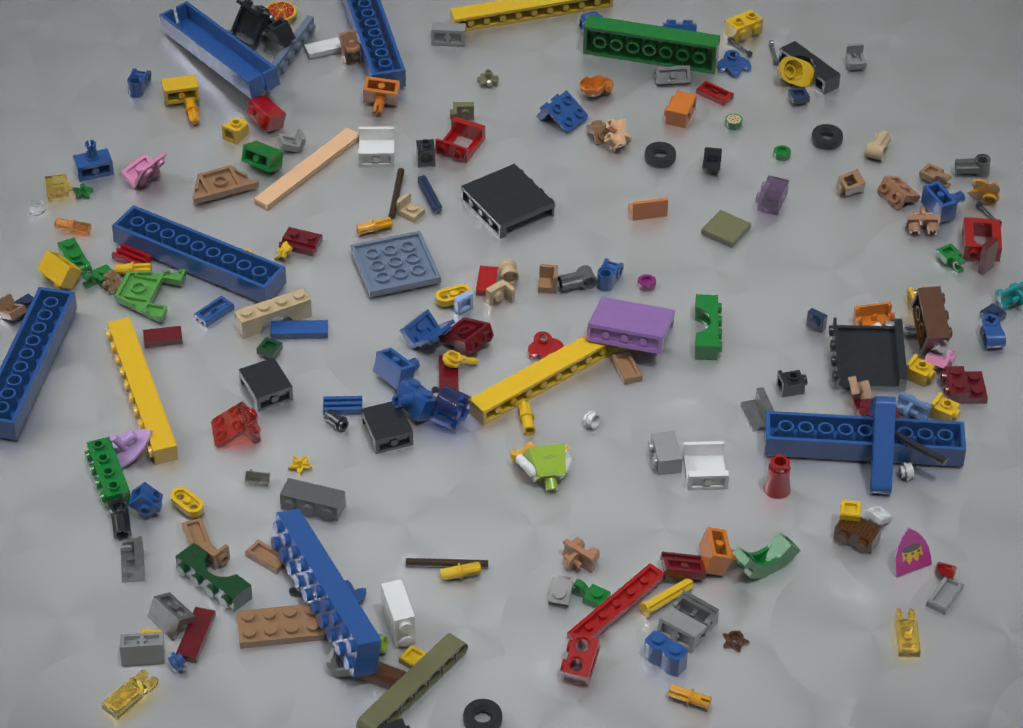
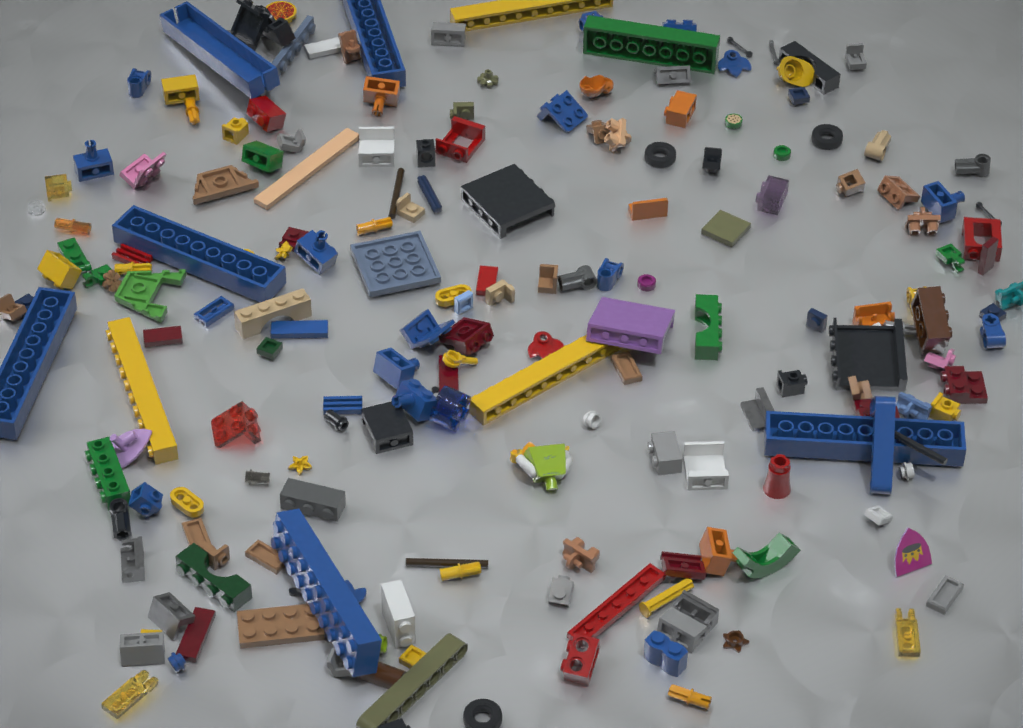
green plant [72,183,94,199] -> none
black panel [238,357,293,412] -> none
tan wheel [498,259,519,285] -> none
yellow axle [518,400,536,436] -> none
green plate [572,579,611,609] -> none
red tile [696,81,734,106] -> none
yellow brick [724,9,763,43] -> none
reddish brown brick [833,517,882,553] -> none
yellow tile [839,500,861,522] -> none
yellow brick [906,354,936,387] -> none
medium nougat plate [919,163,952,189] -> none
red tile [935,561,957,578] -> none
light orange plate [967,179,1000,205] -> none
none -> blue brick [294,230,338,275]

